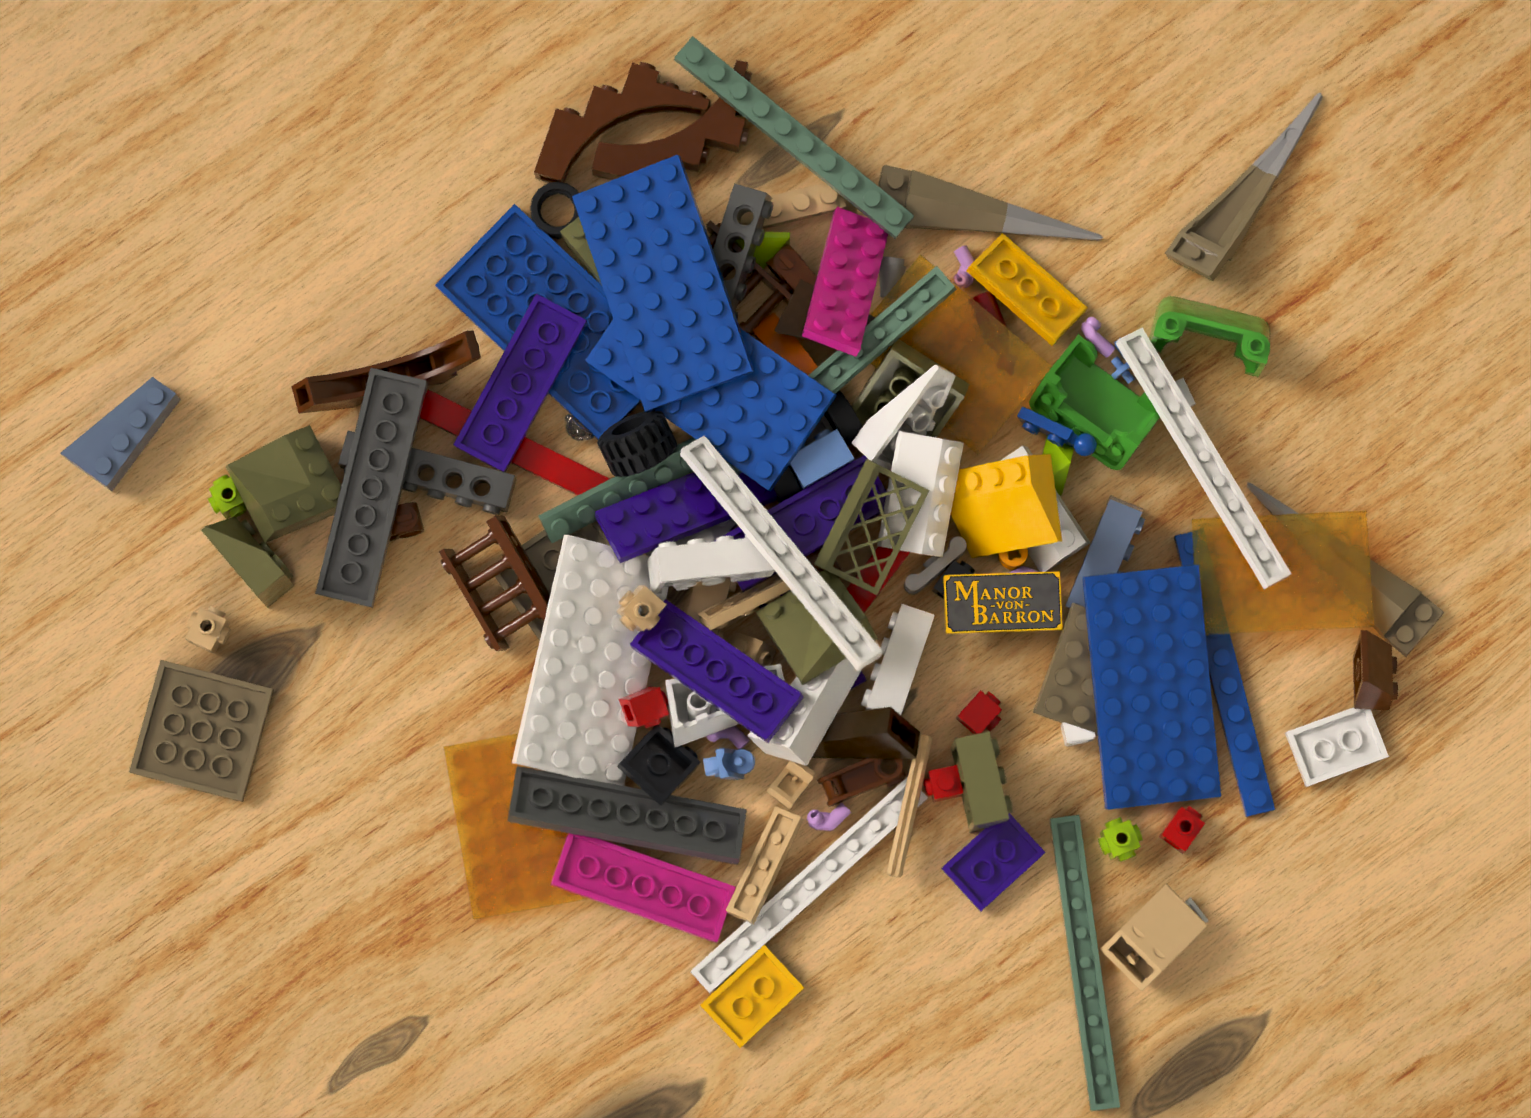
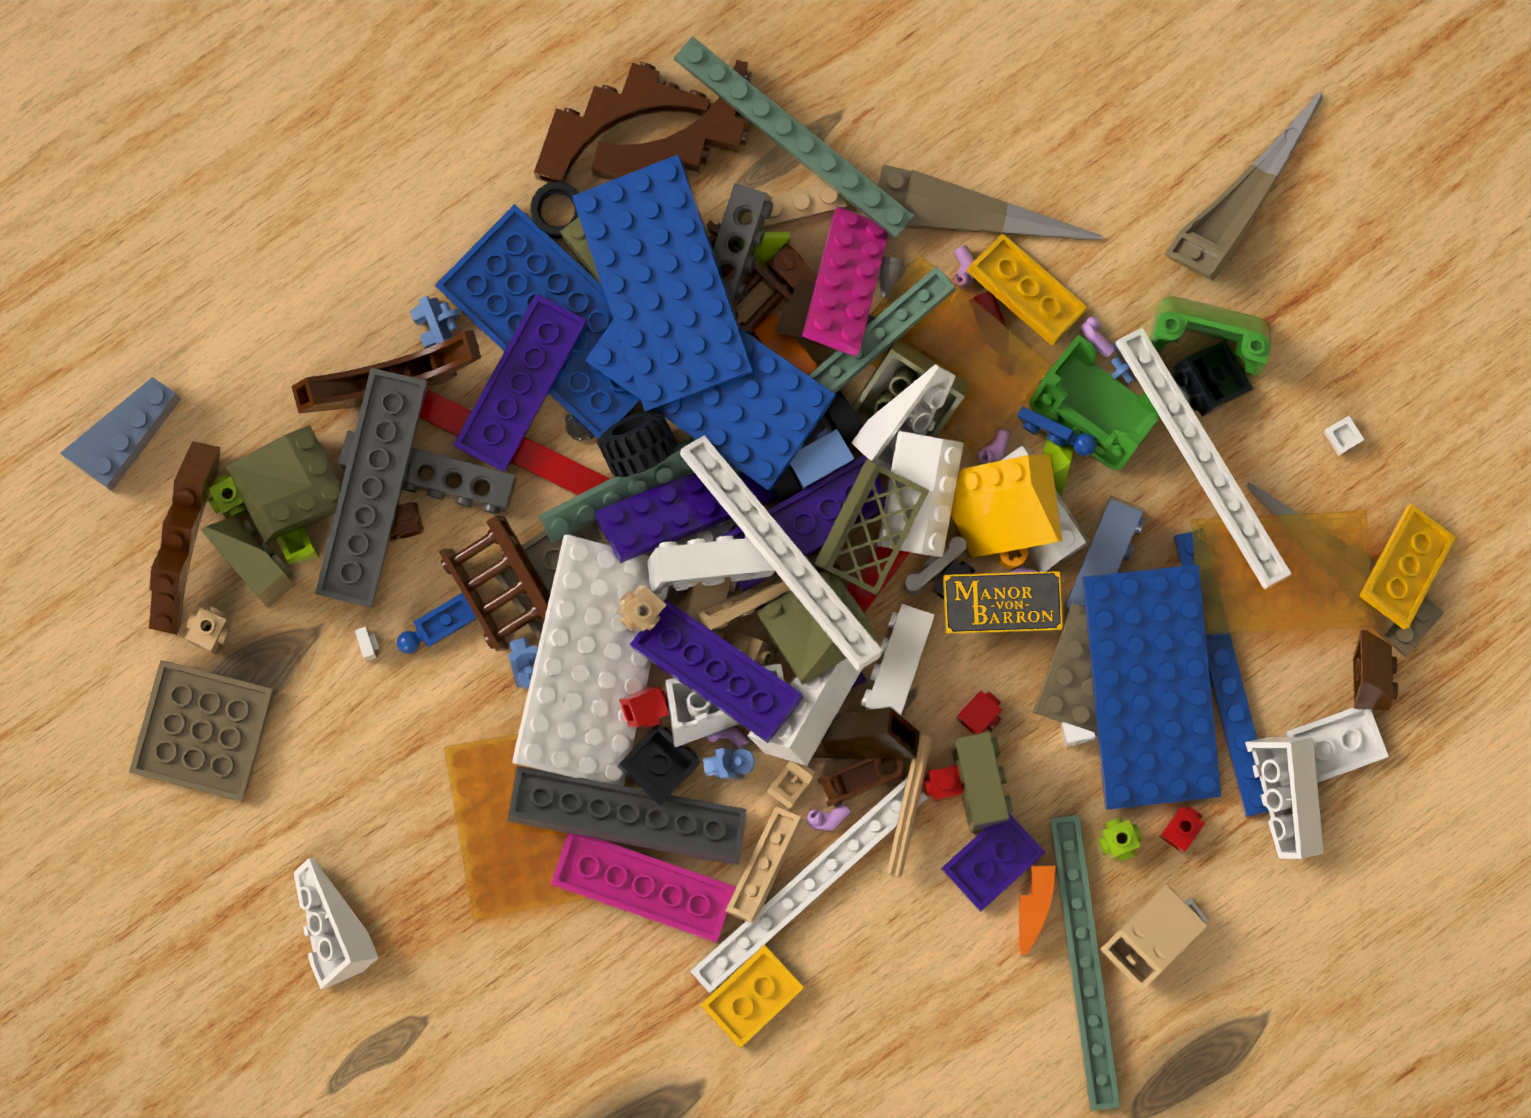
none -> reddish brown arch [149,441,221,635]
none -> lime slope [277,527,319,564]
none -> white wedge [294,858,378,989]
none -> white plate [355,627,380,661]
none -> blue plate [397,593,477,654]
none -> medium blue hips [410,296,461,349]
none -> medium blue hips [508,637,538,689]
none -> lavender arm [978,428,1010,465]
none -> orange slope [1019,866,1055,956]
none -> black plate [1173,340,1253,417]
none -> white wedge [1245,737,1324,859]
none -> white plate [1323,416,1364,456]
none -> yellow tile [1359,504,1457,630]

